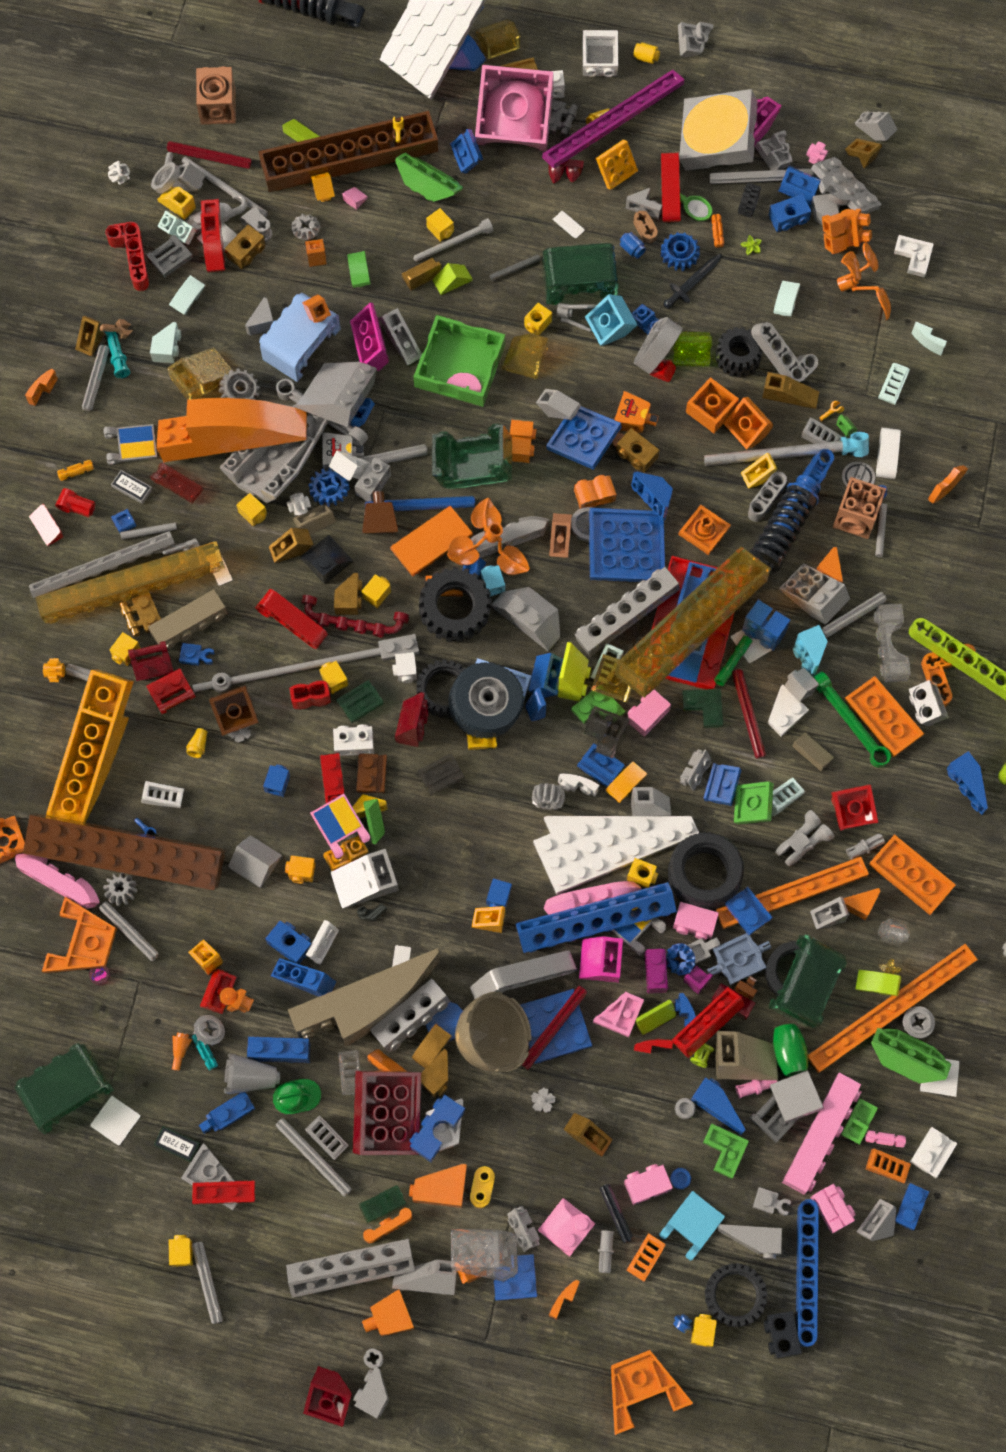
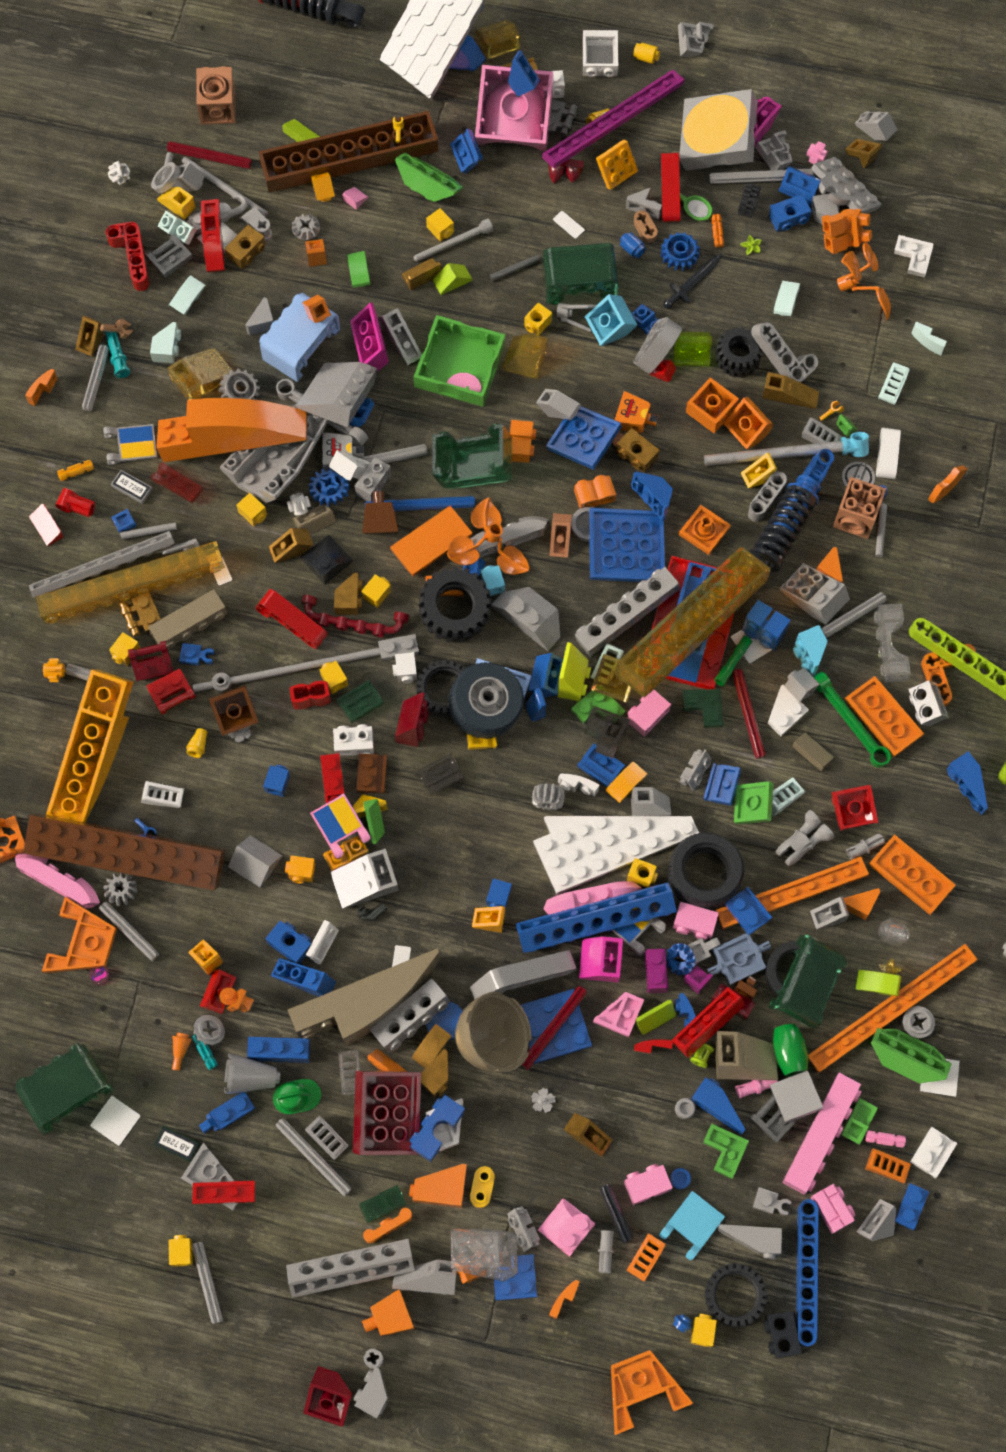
none -> blue slope [508,50,540,97]

